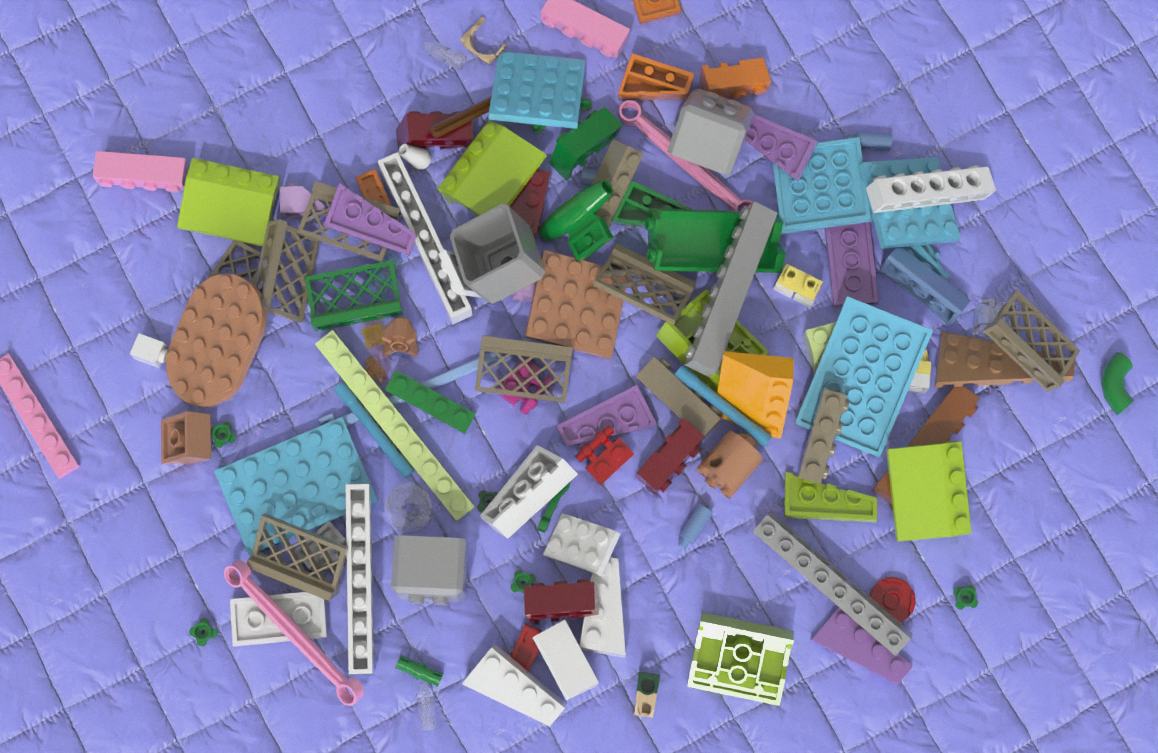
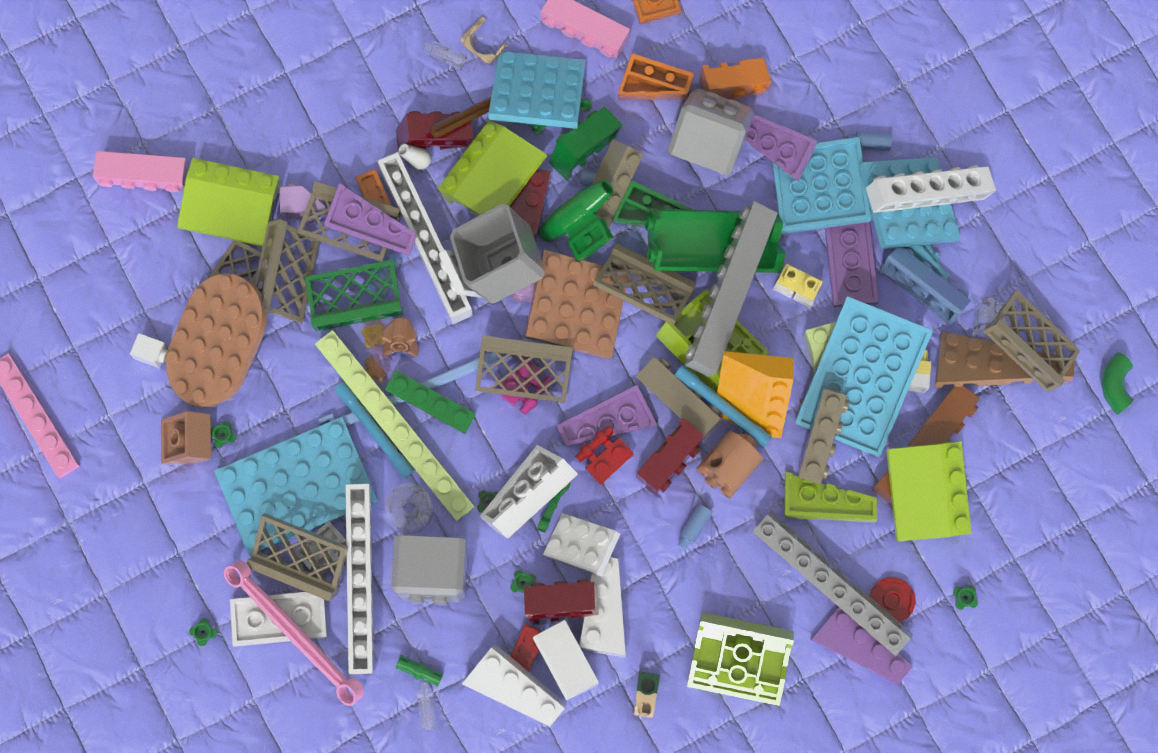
bright pink piece [618,100,752,211] -> none

